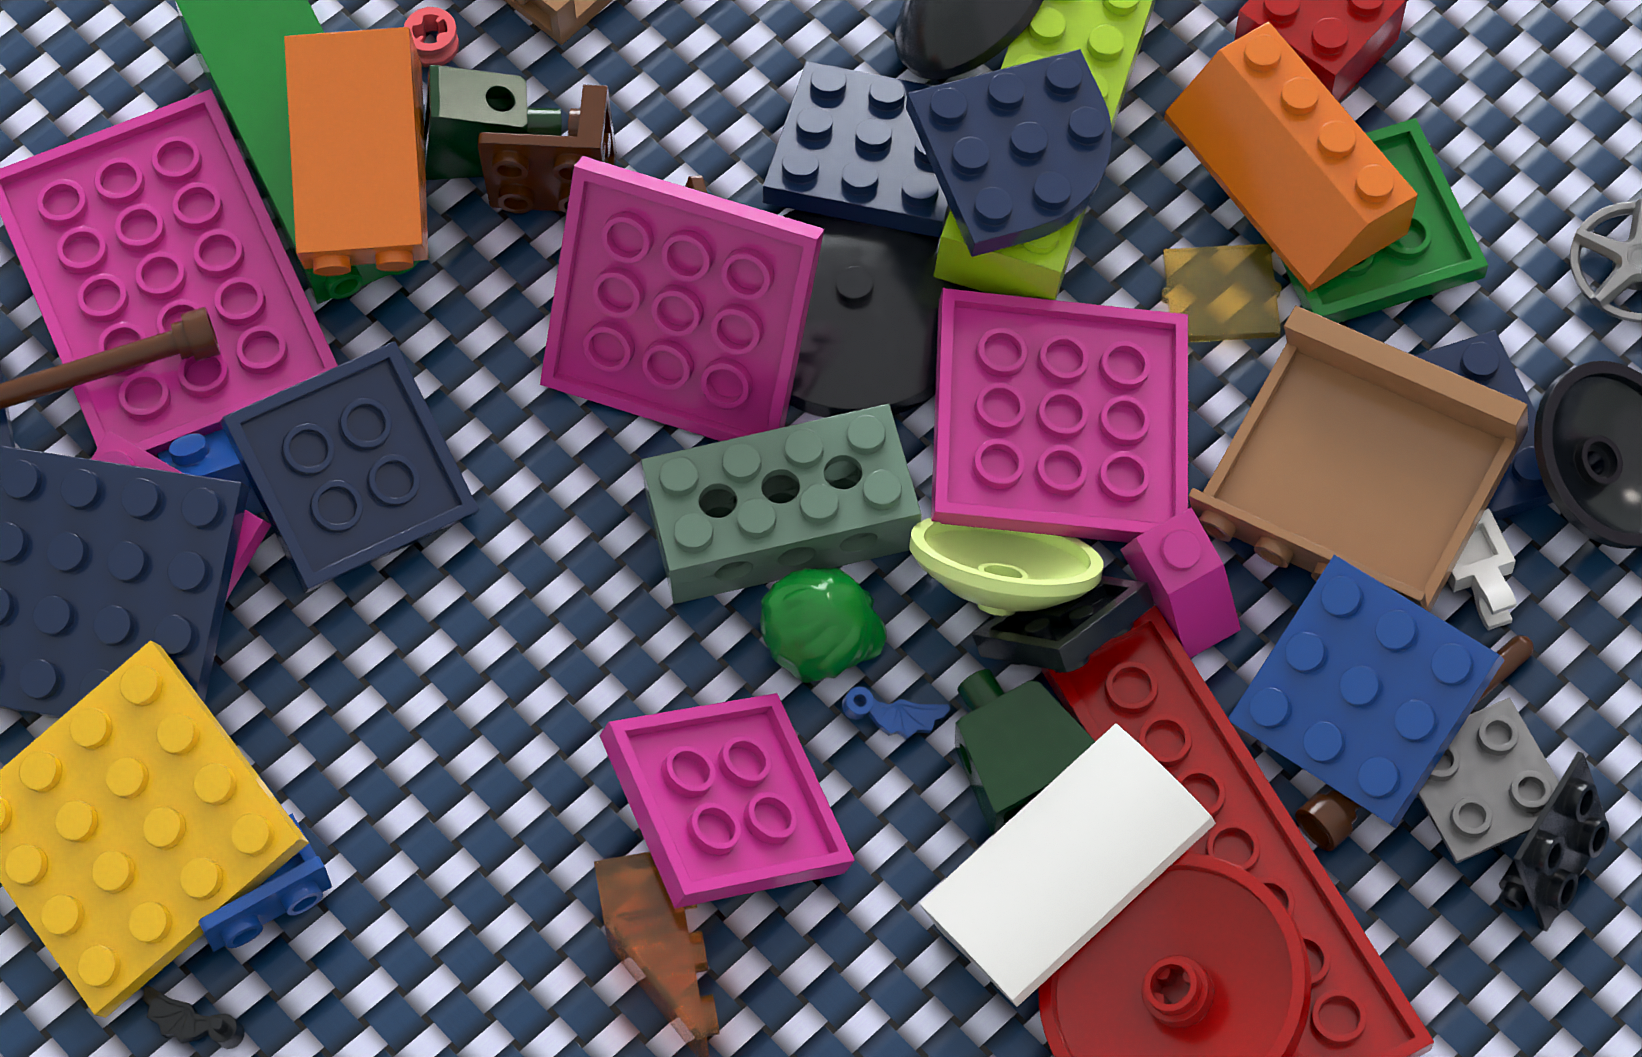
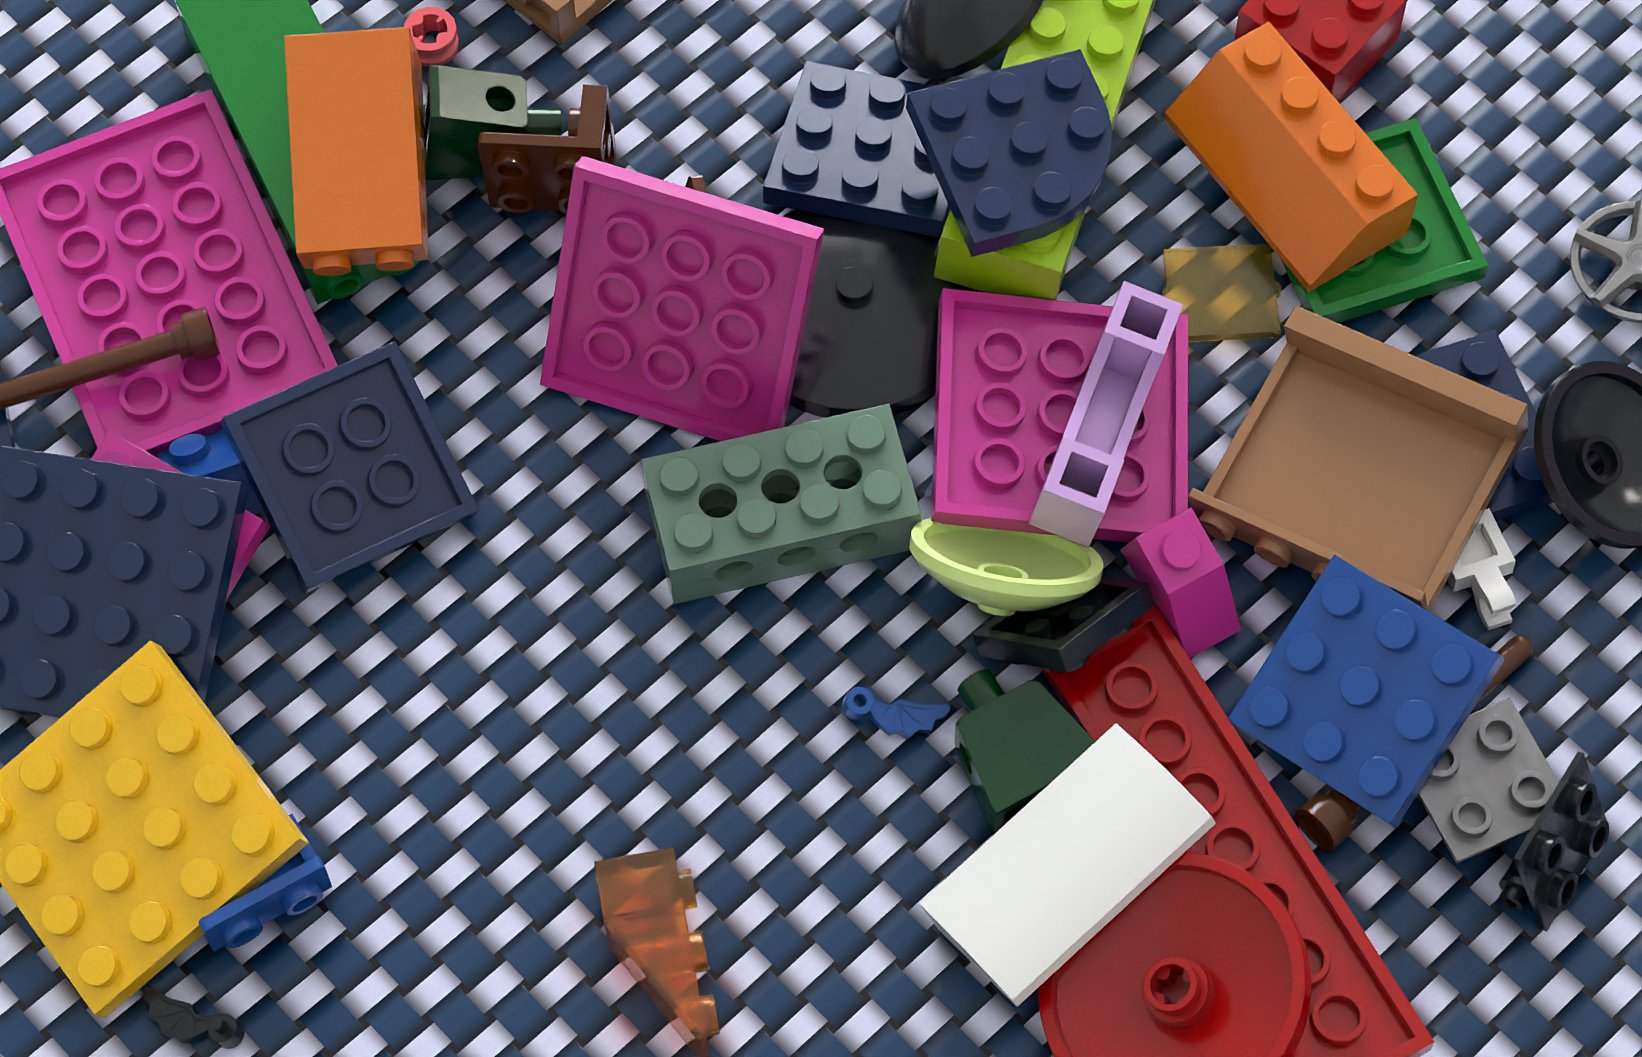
dark pink plate [599,693,855,908] -> none
green hair [760,568,887,683] -> none
none -> lavender arch [1028,281,1183,548]

